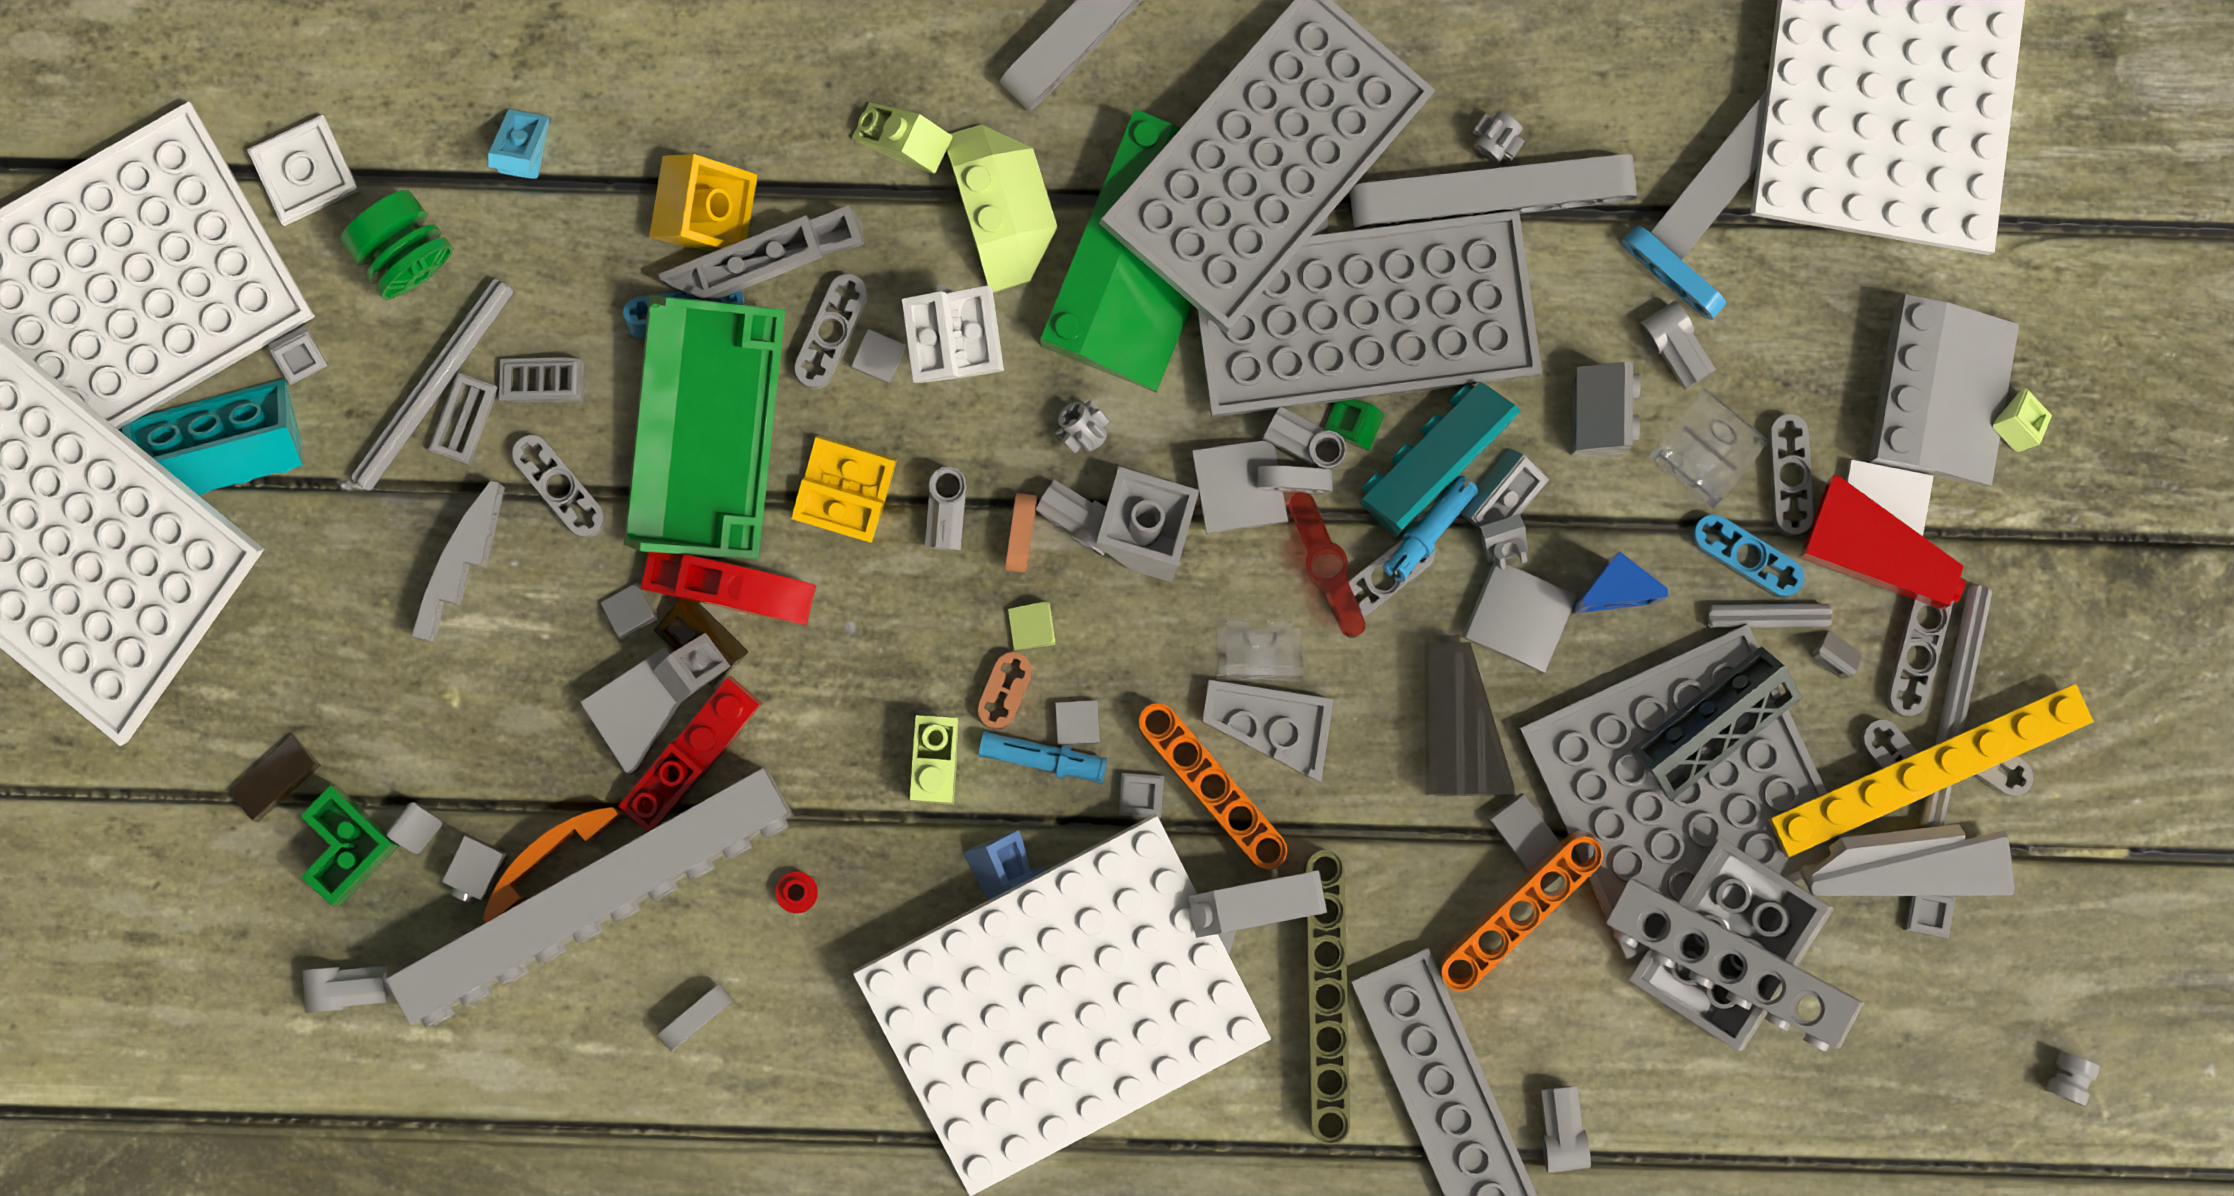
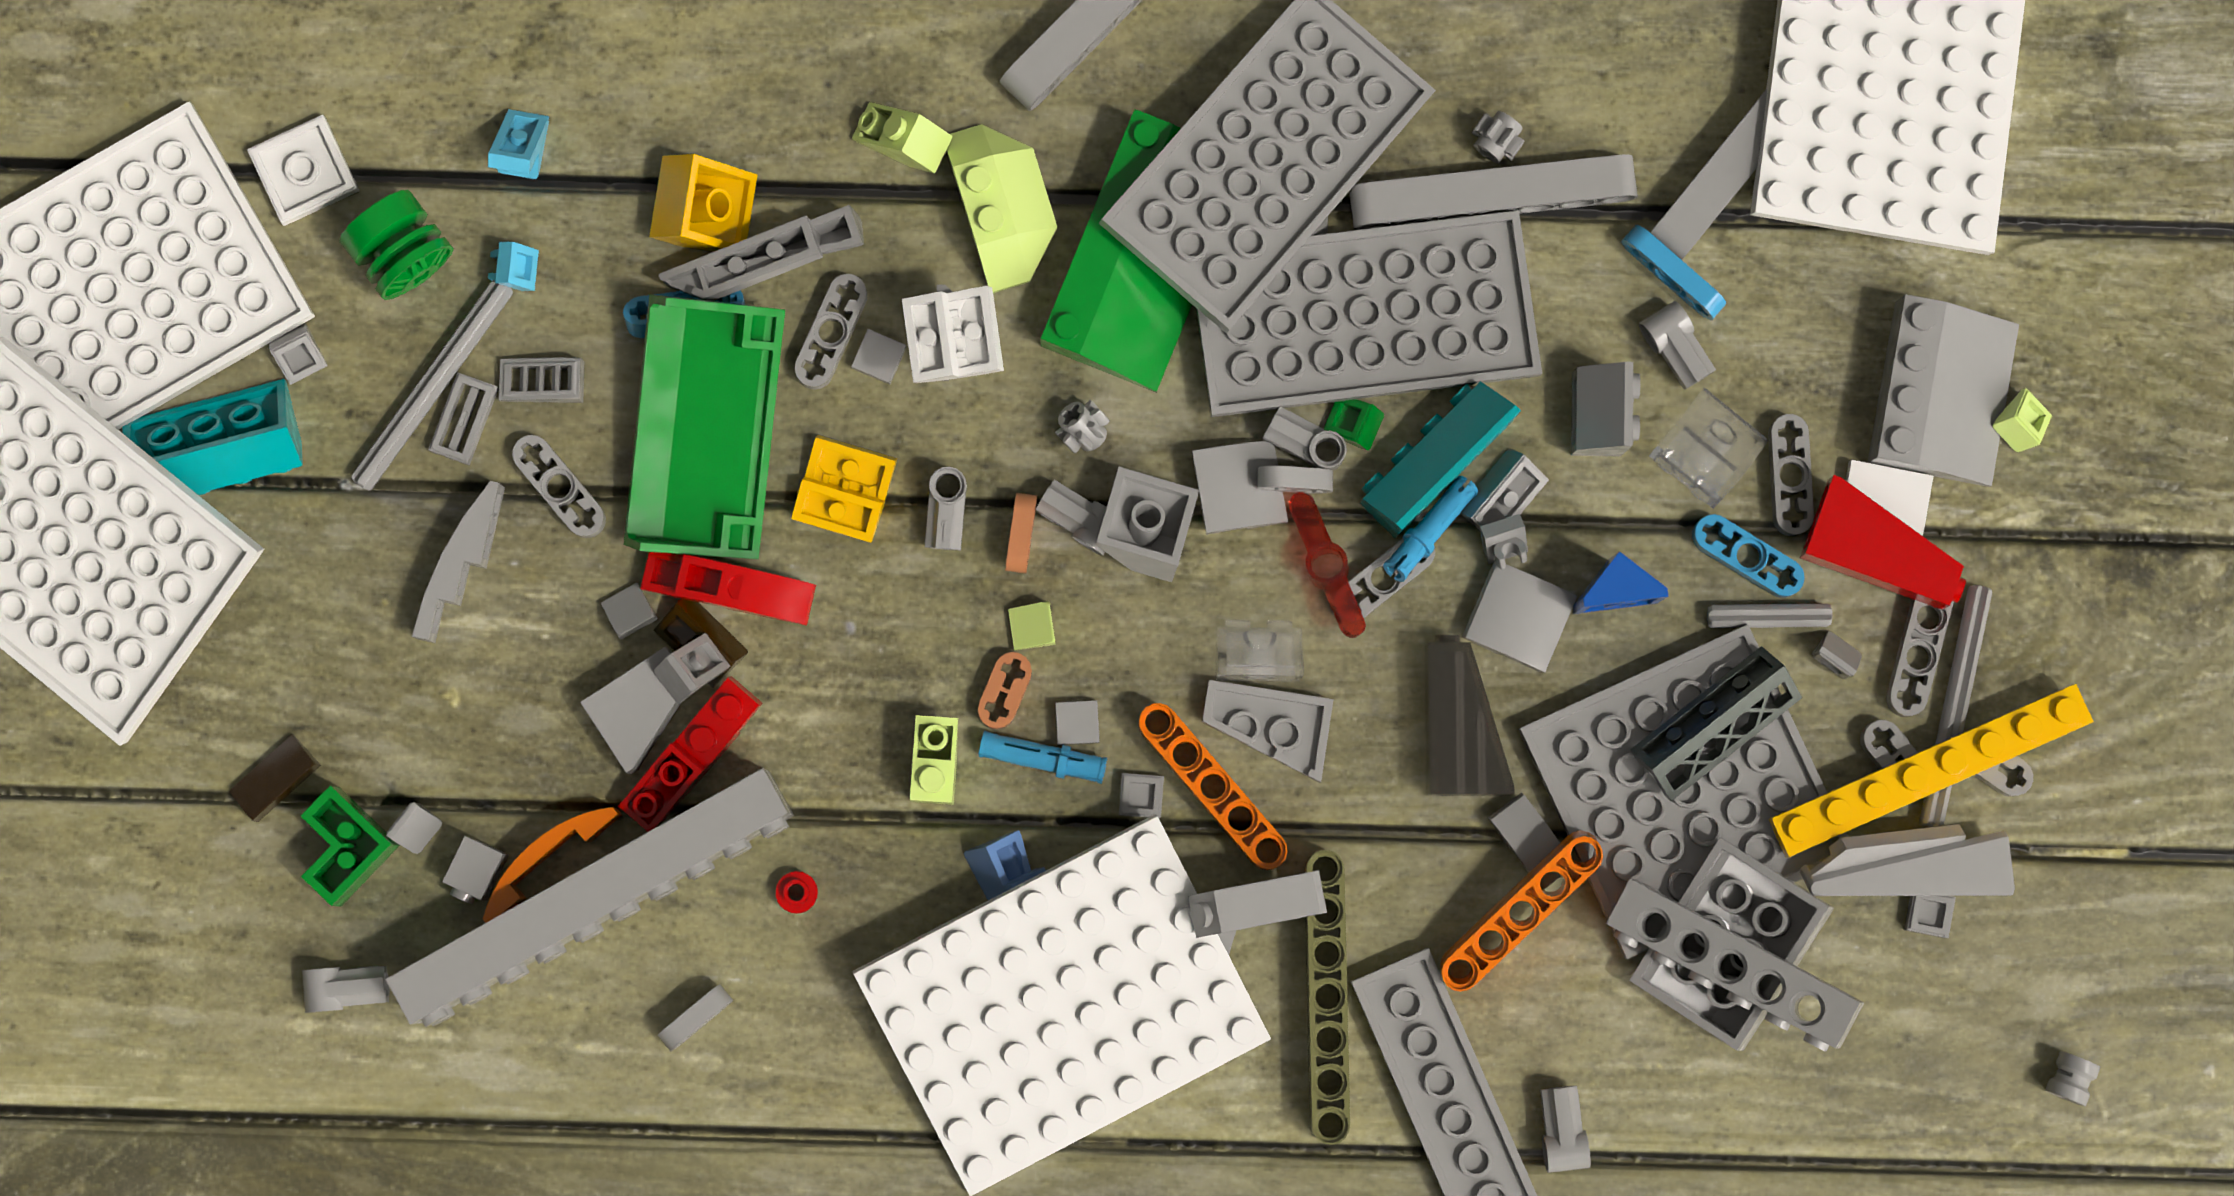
none -> medium azure tile [488,242,539,291]

